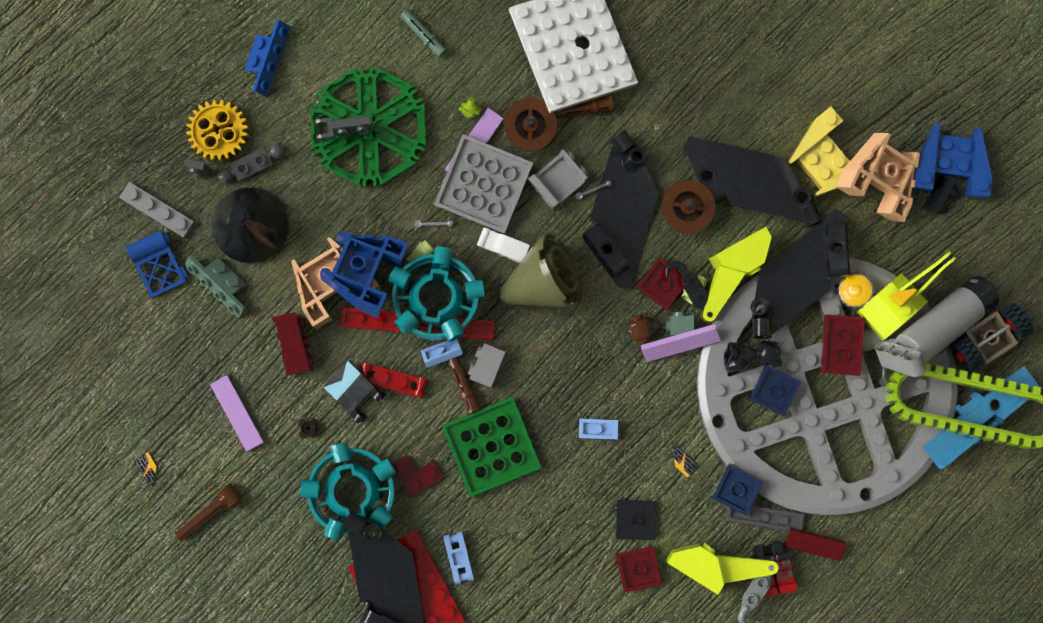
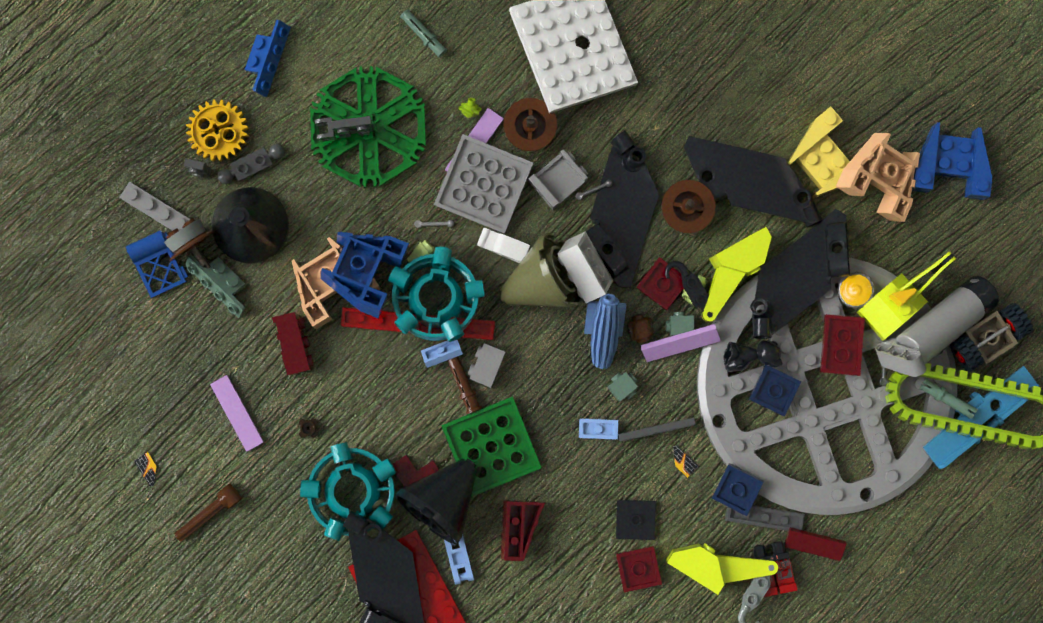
black flag [324,360,385,423] -> none
red plate [361,362,429,399] -> none
reddish brown pin [556,95,614,118] -> none
black tile [922,175,960,214] -> none
none -> piece [164,218,216,269]
none -> black cone [395,458,477,545]
none -> dark red wedge [501,500,545,561]
none -> white brick [558,231,613,303]
none -> medium blue plate [584,294,626,369]
none -> sand green brick [607,372,638,402]
none -> dark grey tile [618,417,696,442]
none -> sand green pin [919,379,977,419]

